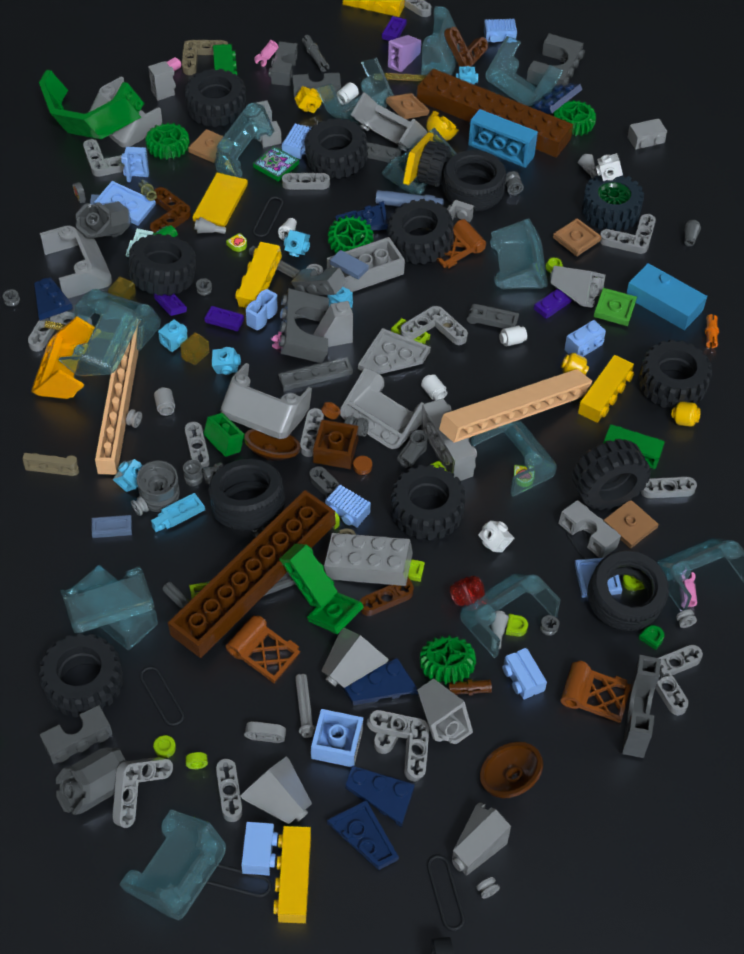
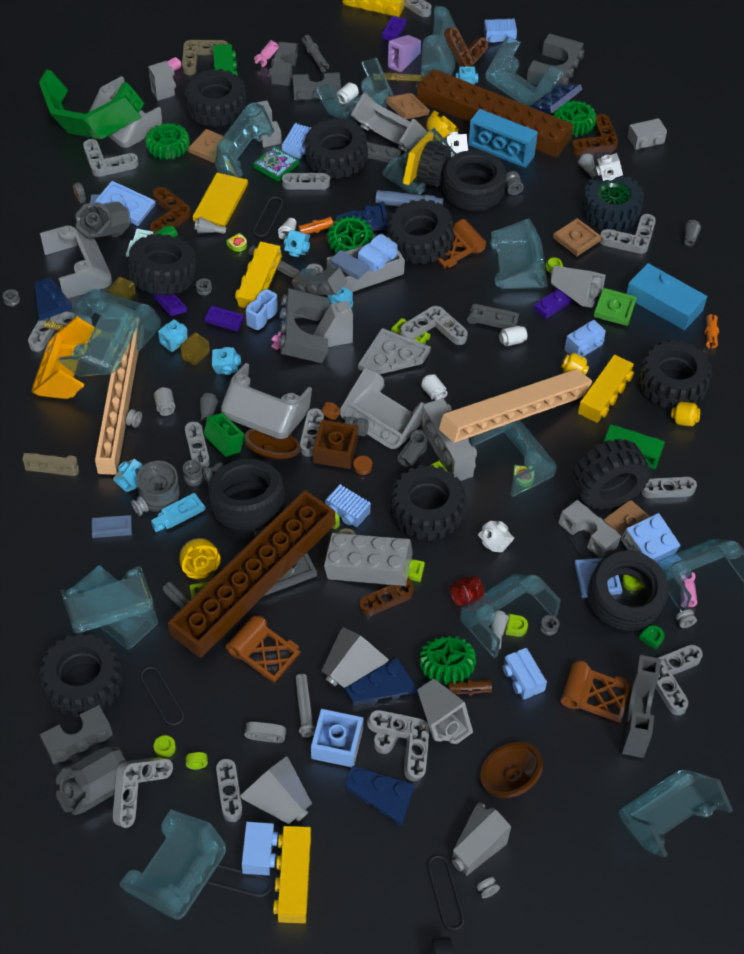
light blue bracket [121,147,149,182] -> none
olive axle [138,180,157,201] -> none
dark grey tile [278,357,353,391] -> none
green brick [279,544,338,607] -> none
yellow brick [294,86,322,113] -> none
green tile [307,592,364,634] -> none
dark grey beam [310,467,339,497] -> none
dark blue wing [327,801,399,870] -> none
light grey bracket [448,200,474,222] -> none
none -> yellow cylinder [179,538,220,579]
none -> dark grey cone [200,393,218,422]
none -> orange pin [298,217,333,234]
none -> light blue brick [358,234,397,272]
none -> white brick [442,132,468,156]
none -> reddish brown beam [572,114,618,155]
none -> clear light blue windscreen [619,770,733,858]
none -> light blue brick [620,513,681,563]

